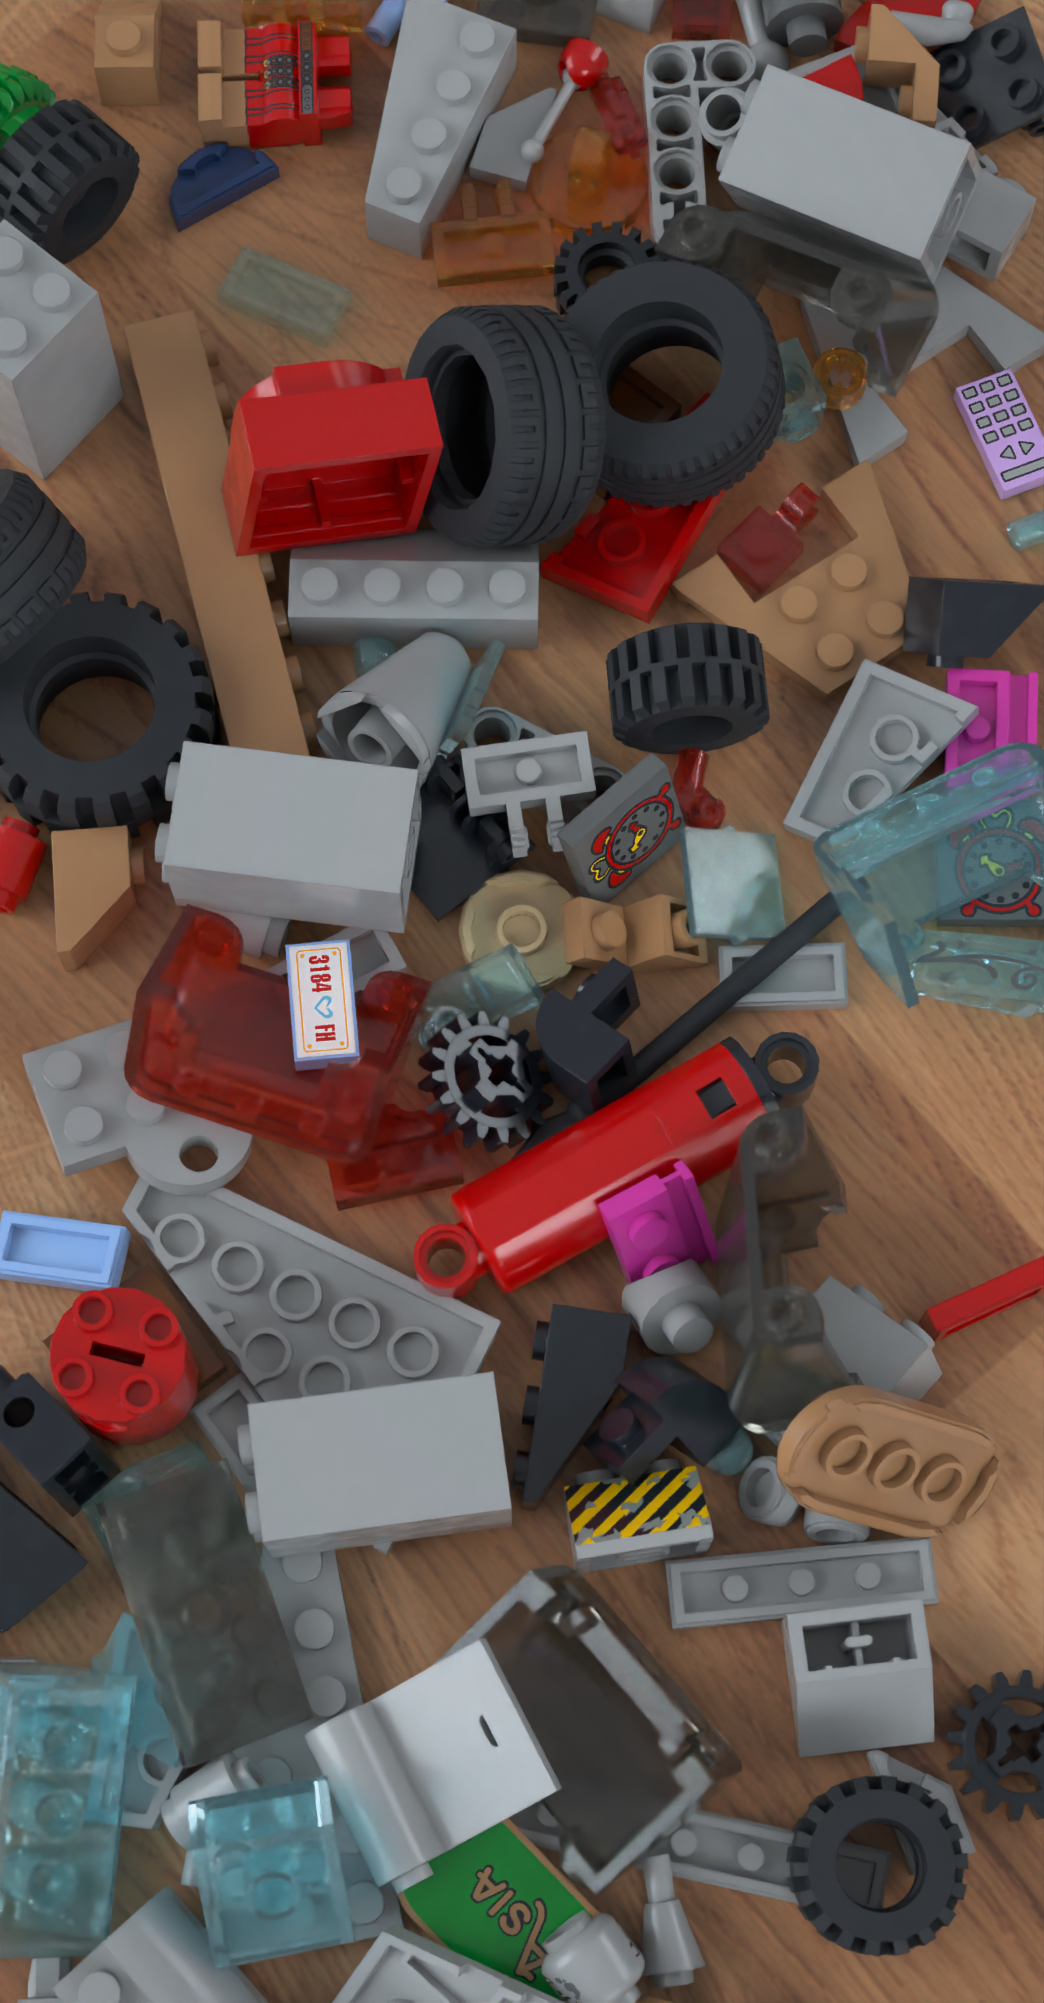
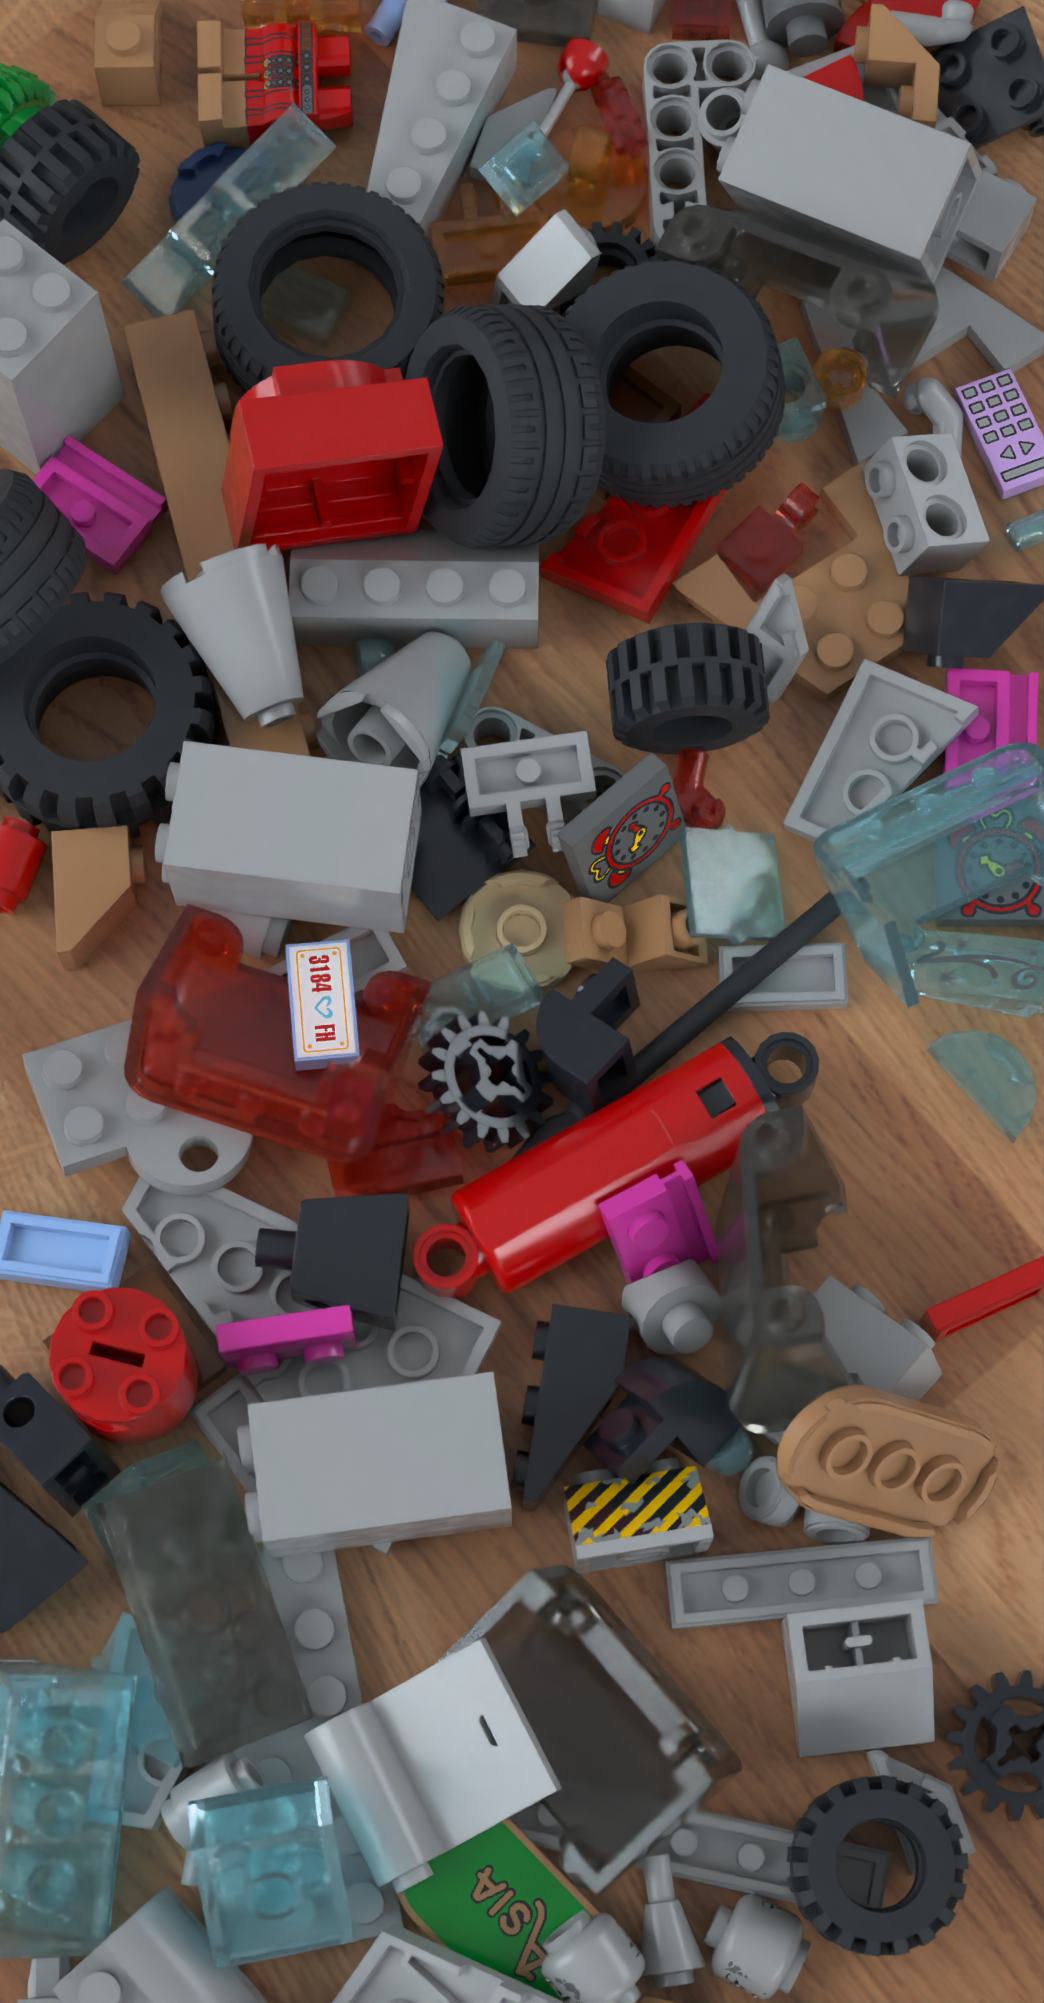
none -> dark pink plate [33,435,169,576]
none -> clear light blue slope [121,103,336,318]
none -> light grey cone [160,543,304,729]
none -> black tyre [212,181,445,394]
none -> dark pink plate [215,1305,358,1375]
none -> black torso [255,1194,411,1331]
none -> clear light blue window [478,120,571,217]
none -> light grey slope [489,209,601,310]
none -> light grey head [703,1893,811,2000]
none -> light grey tile [745,573,809,704]
none -> light grey brick [862,433,990,576]
none -> light grey arm [902,377,964,457]
none -> clear light blue tile [927,1030,1037,1144]

